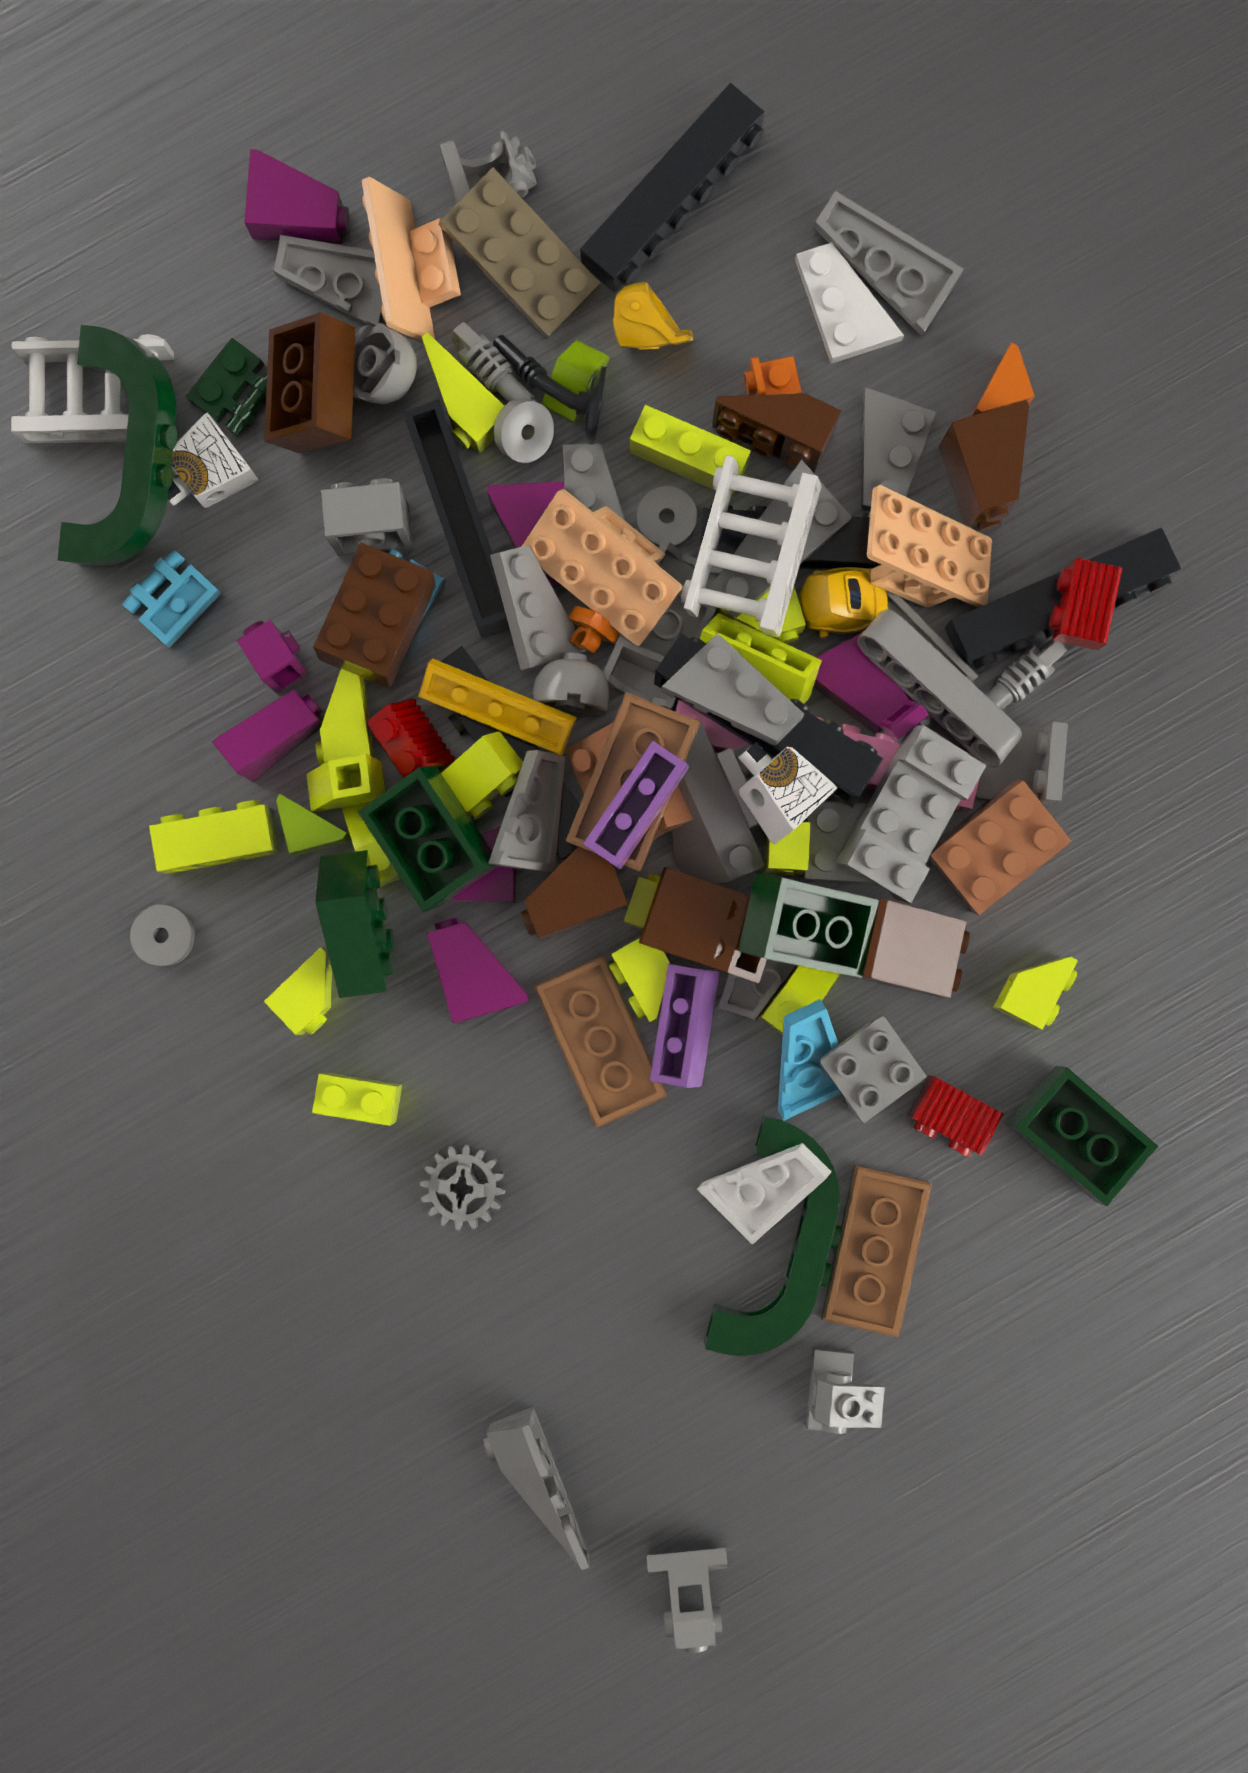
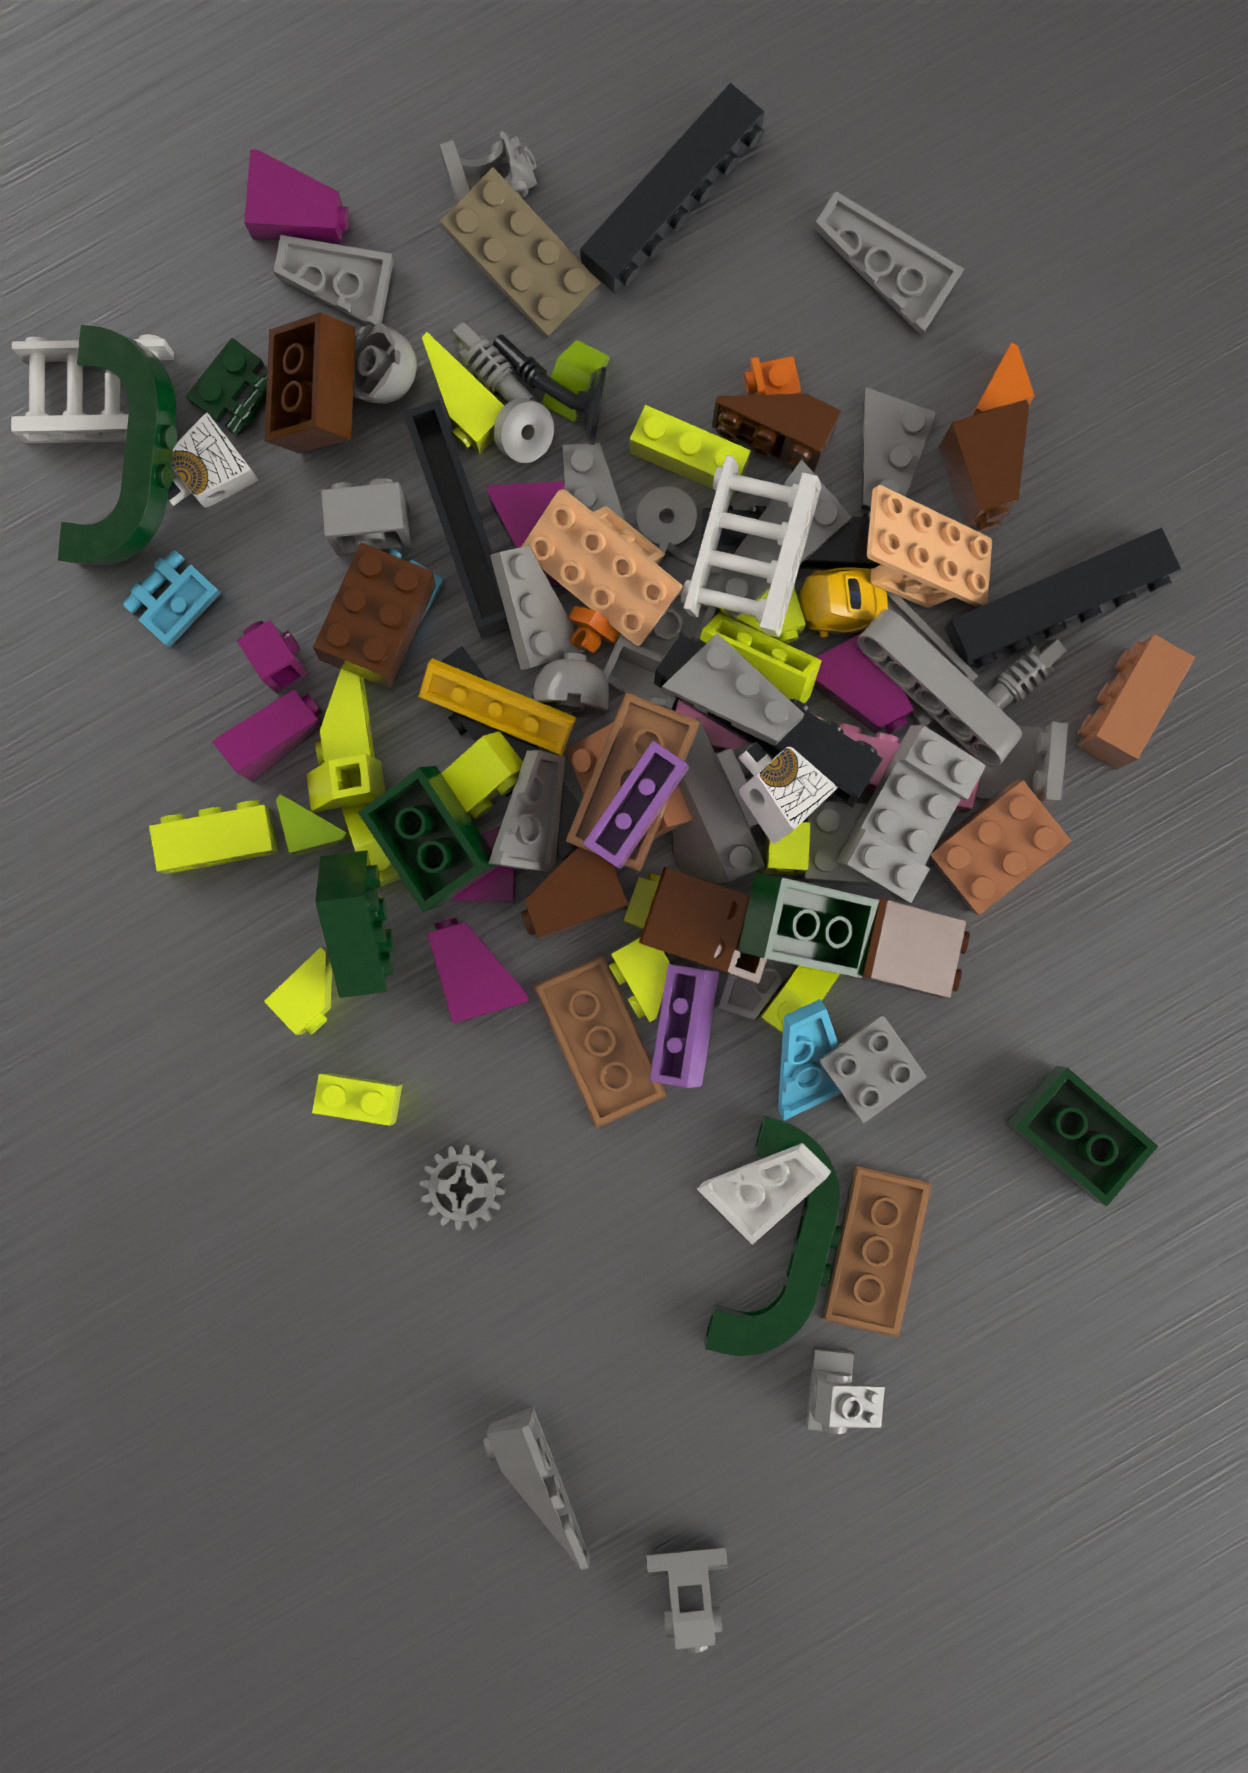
light grey piece [130,905,195,967] -> none
light nougat bracket [362,176,461,343] -> none
red brick [367,698,455,779] -> none
yellow helmet [613,282,694,350] -> none
white wing [795,242,904,364] -> none
magenta tile [880,700,929,740] -> none
red brick [908,1075,1004,1158] -> none
neon yellow slope [993,957,1078,1030] -> none
red brick [1049,558,1122,650] -> none
none -> nougat brick [1077,634,1196,770]

